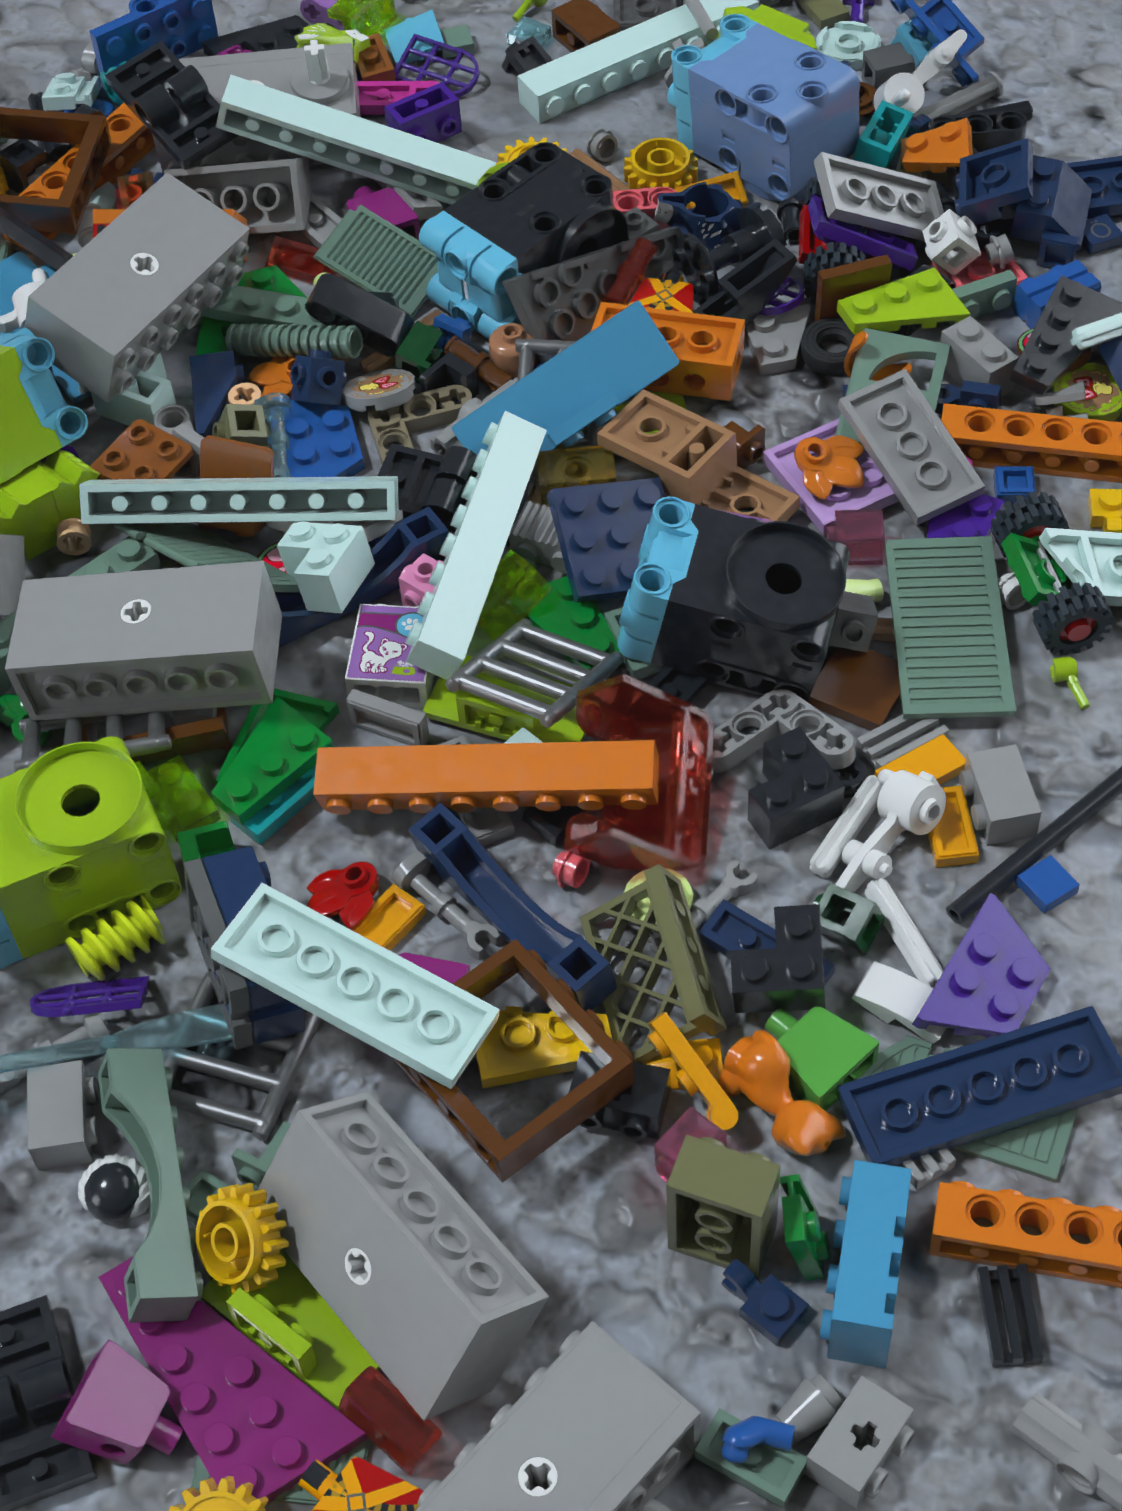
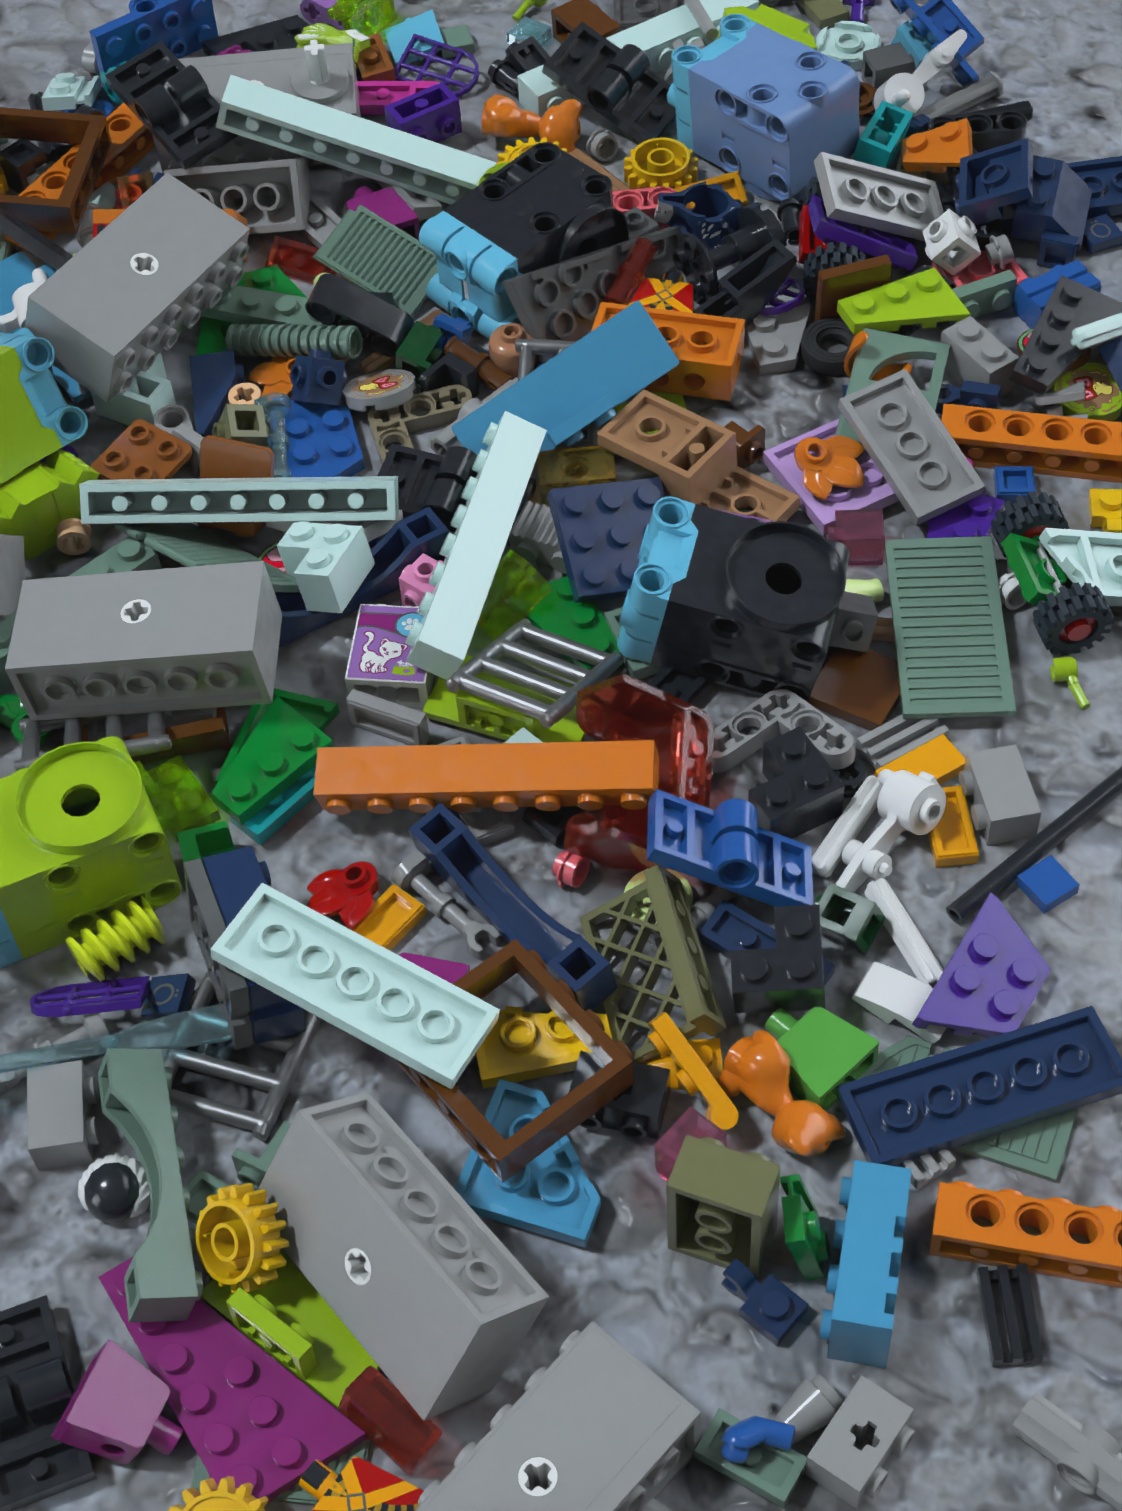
none -> dark blue tile [141,973,197,1023]
none -> dark azure plate [455,1079,601,1248]
none -> orange animal [481,94,583,153]
none -> black pin [488,59,520,98]
none -> black plate [542,22,676,143]
none -> blue plate [647,789,814,907]

